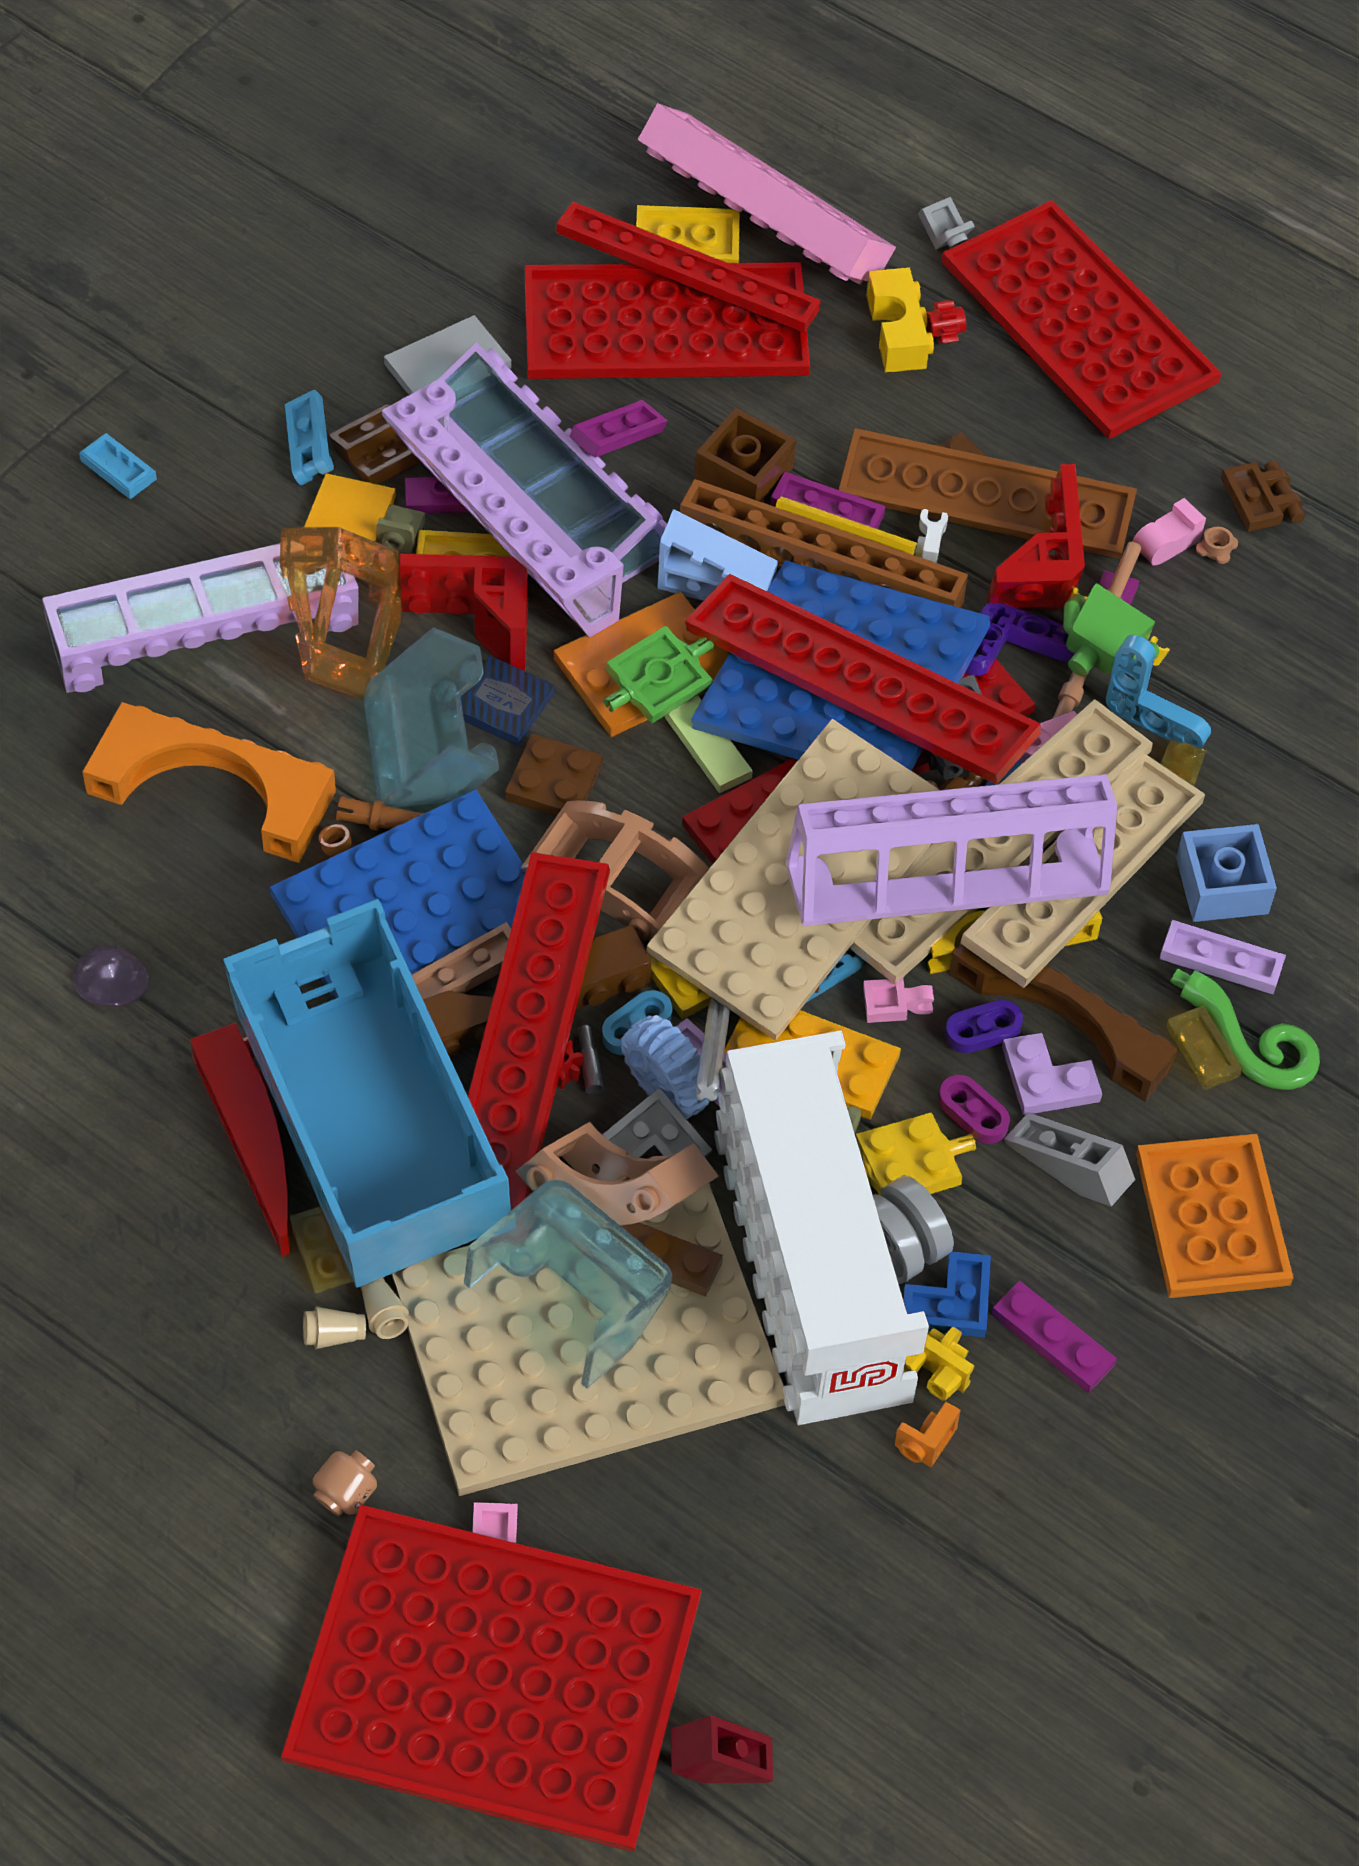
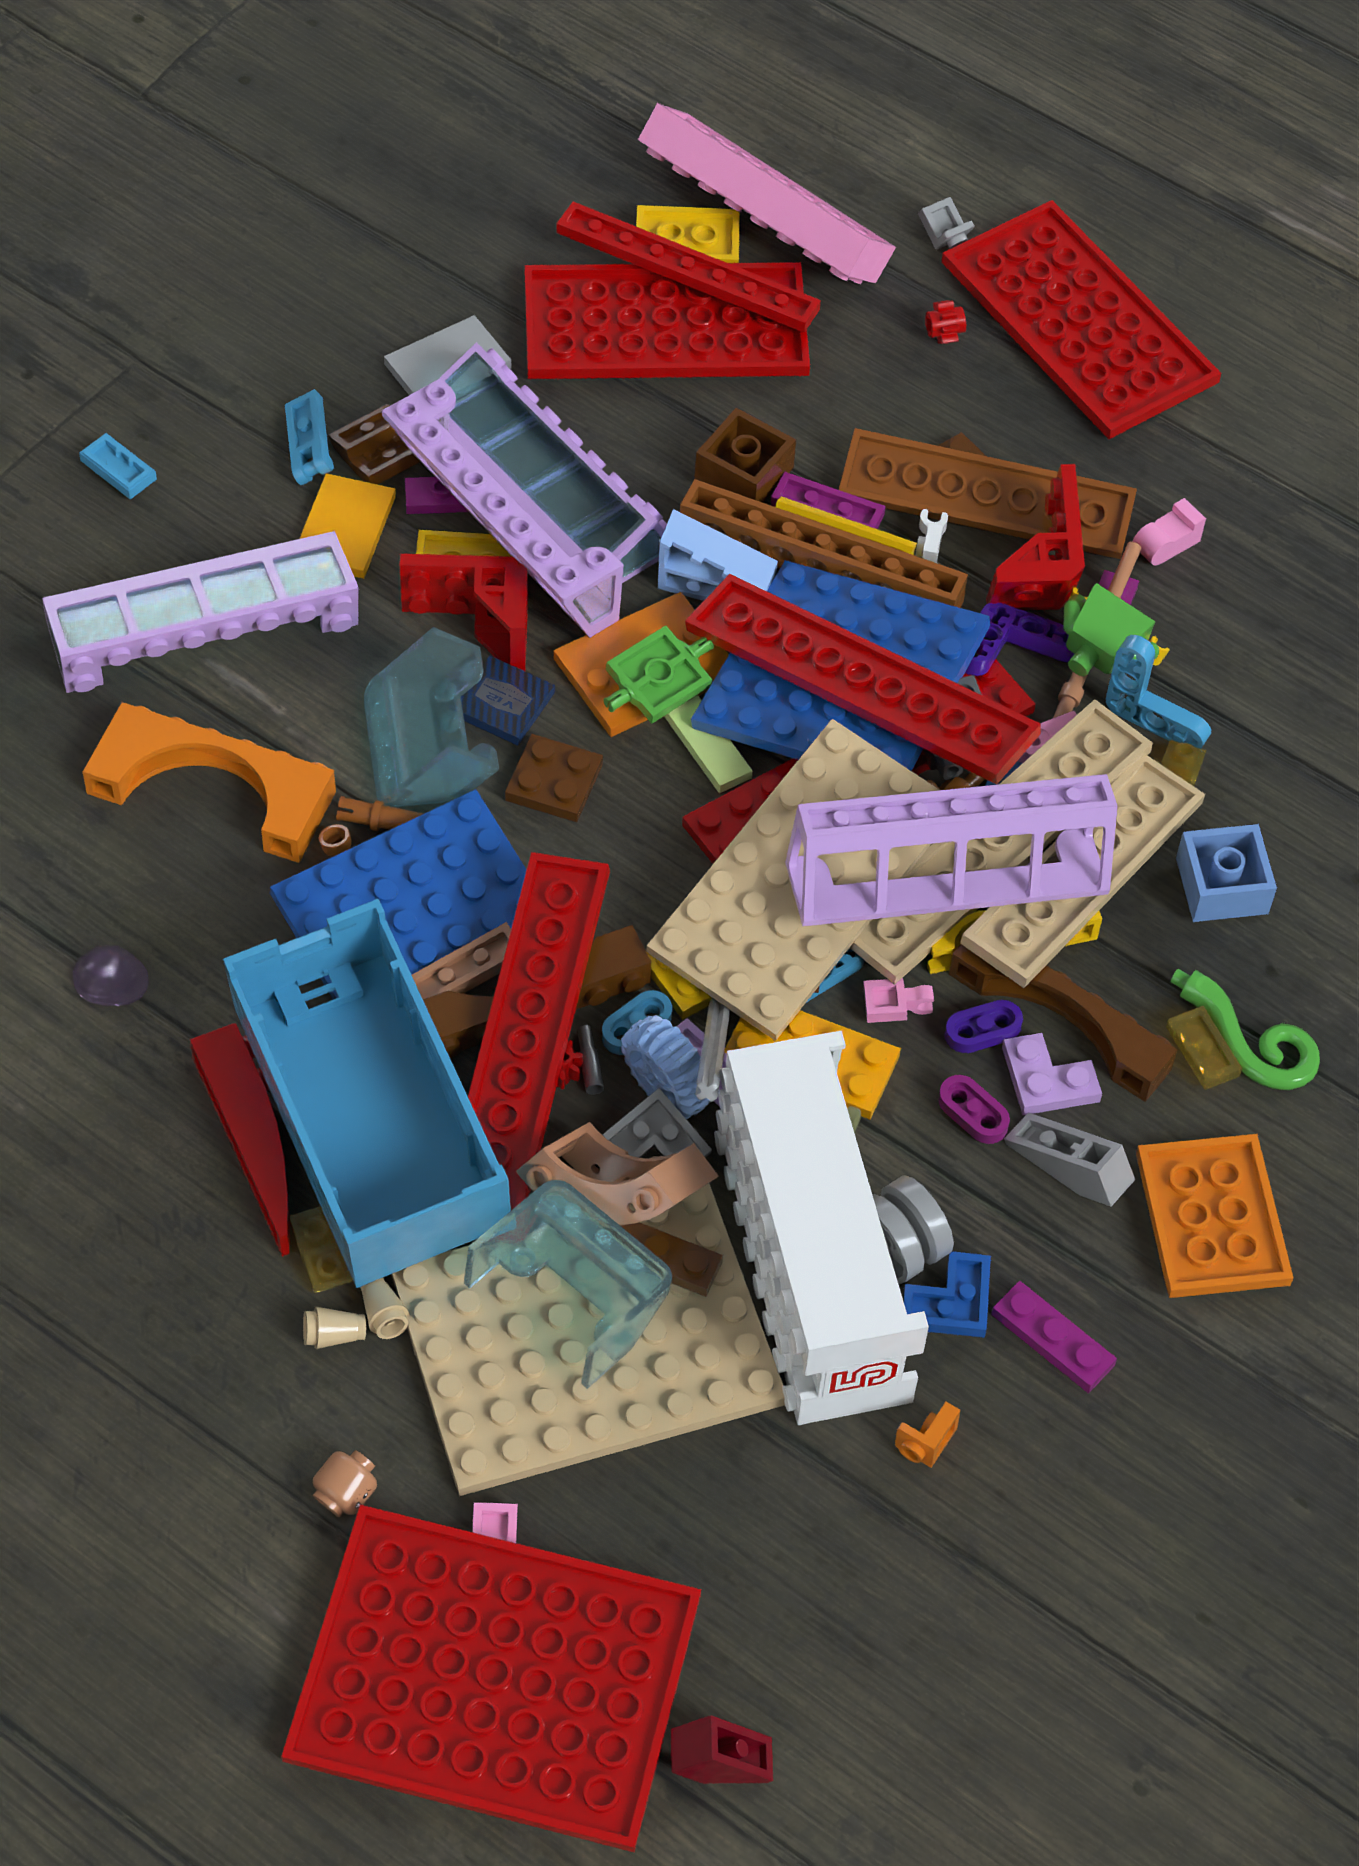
clear orange windscreen [279,527,402,701] -> none
olive bracket [376,505,425,554] -> none
nougat window [521,800,710,941] -> none
magenta plate [569,400,668,458] -> none
yellow plate [856,1112,976,1196] -> none
yellow arch [866,267,934,373] -> none
yellow hips [903,1327,974,1401] -> none
lavender plate [1160,920,1286,994] -> none
nougat plate [1196,527,1238,564] -> none
reddish brown plate [1221,460,1305,532] -> none

